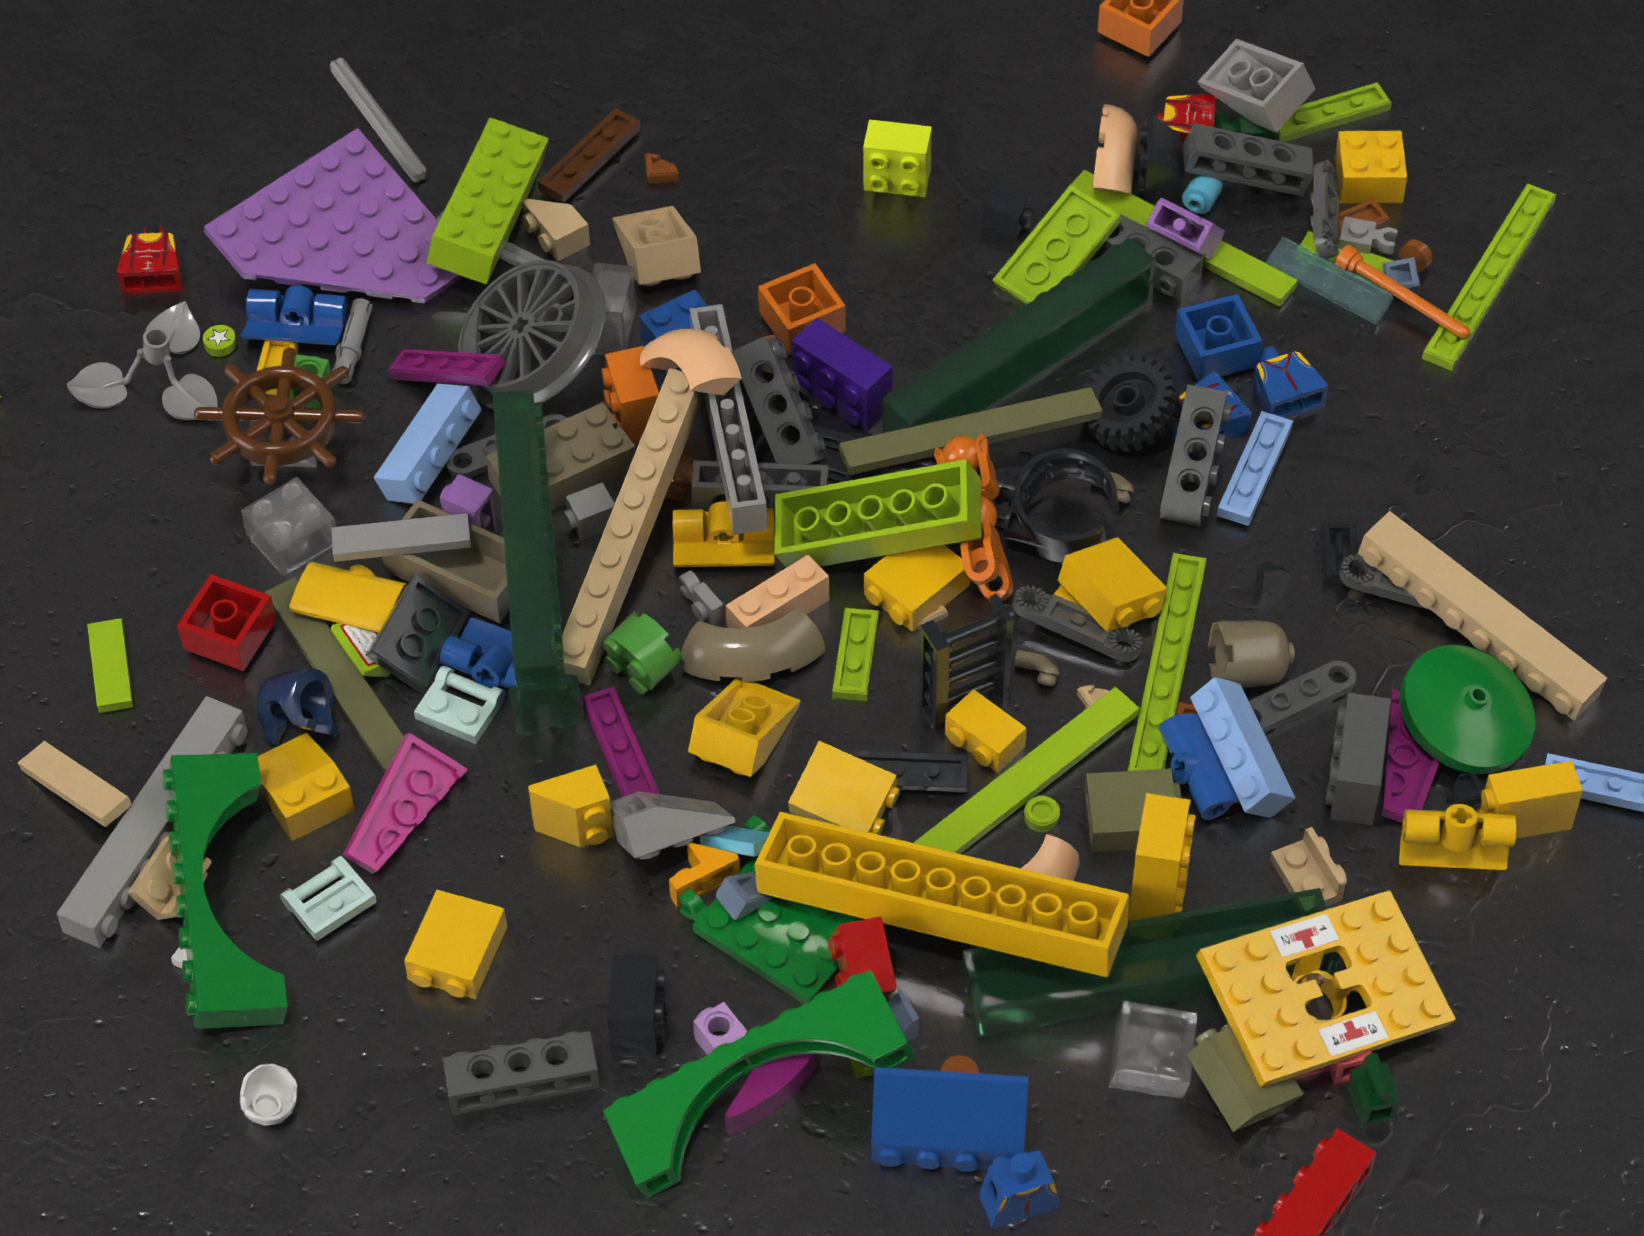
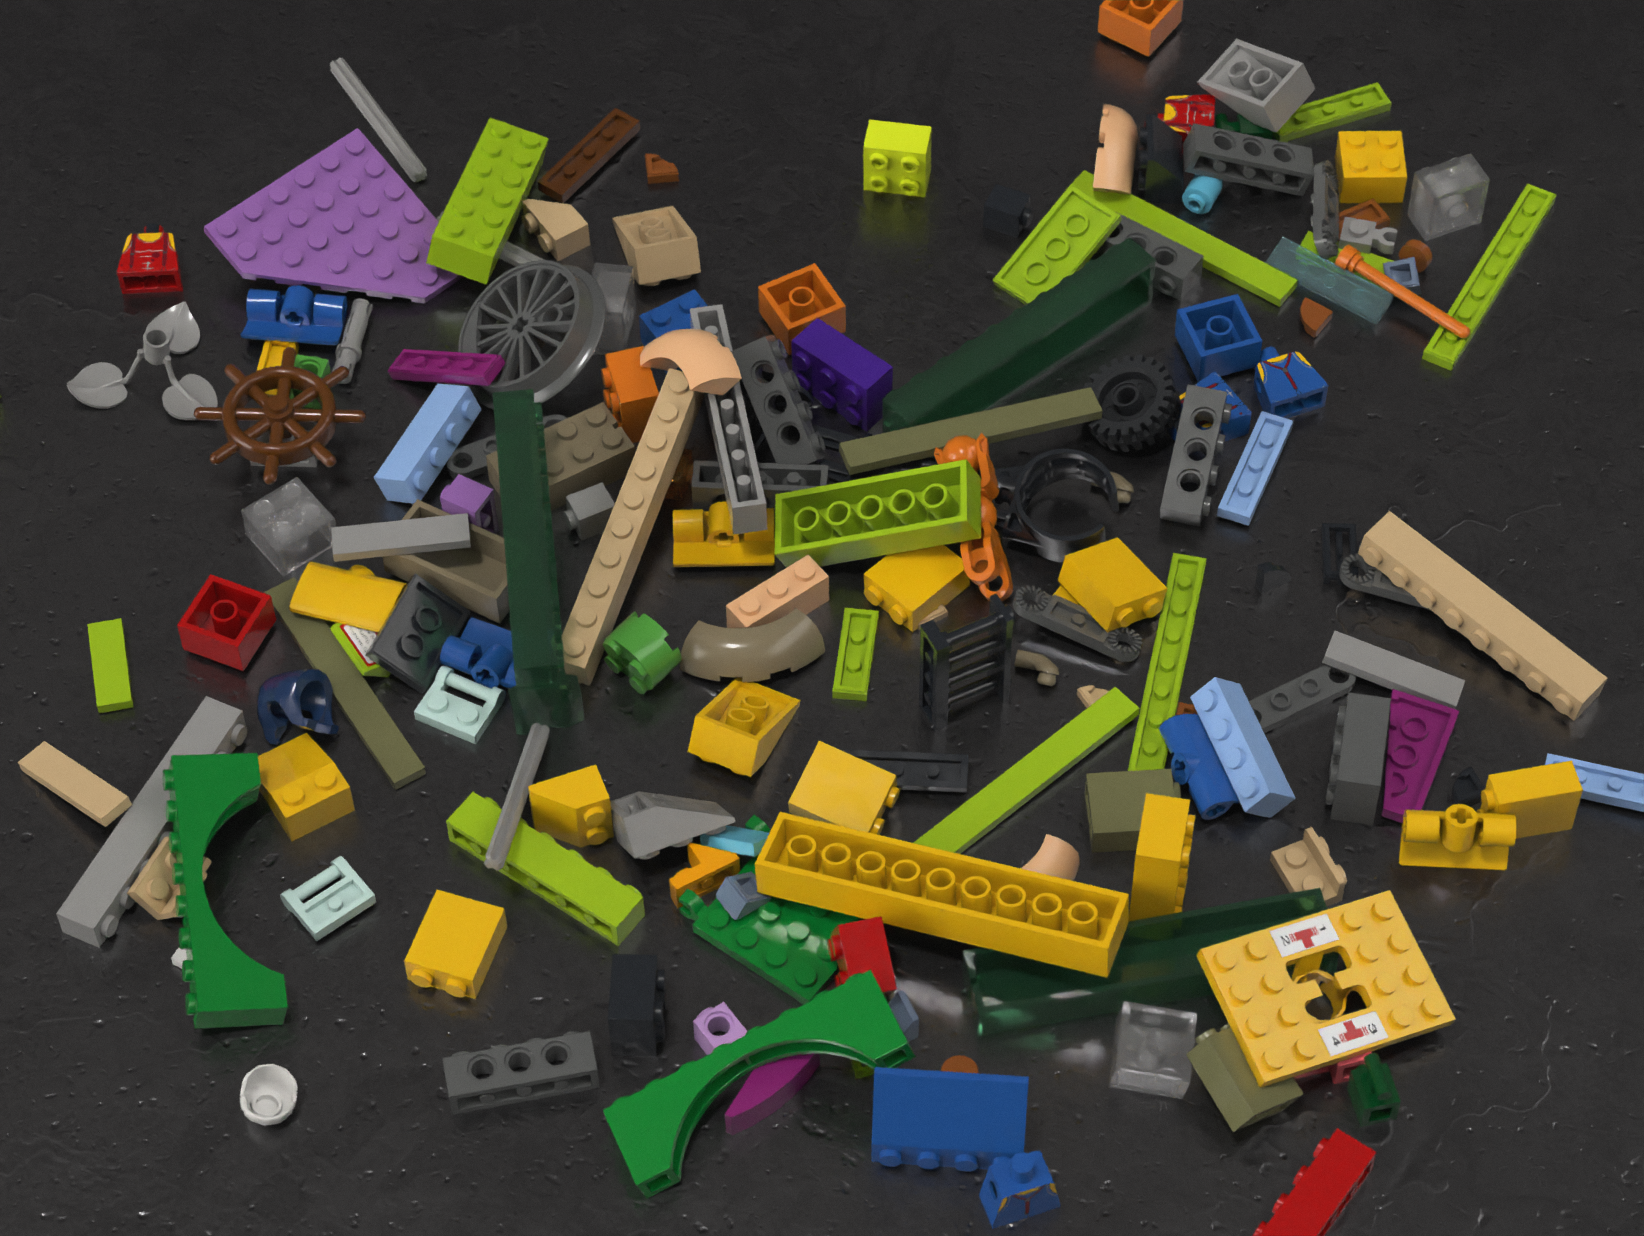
lime tile [203,325,237,357] -> none
dark pink wing [342,733,468,873] -> none
magenta tile [581,686,660,797] -> none
light grey plate [679,570,724,627] -> none
yellow brick [945,689,1027,773] -> none
lime tile [1024,796,1060,832] -> none
medium lavender brick [1146,198,1225,259] -> none
dark tan cylinder [1208,620,1295,688] -> none
green dish [1399,645,1535,774] -> none
none -> lime brick [446,792,645,946]
none -> light grey axle [484,723,550,871]
none -> dark orange tile [1300,297,1333,338]
none -> light grey tile [1322,630,1465,709]
none -> clear brick [1407,154,1490,241]

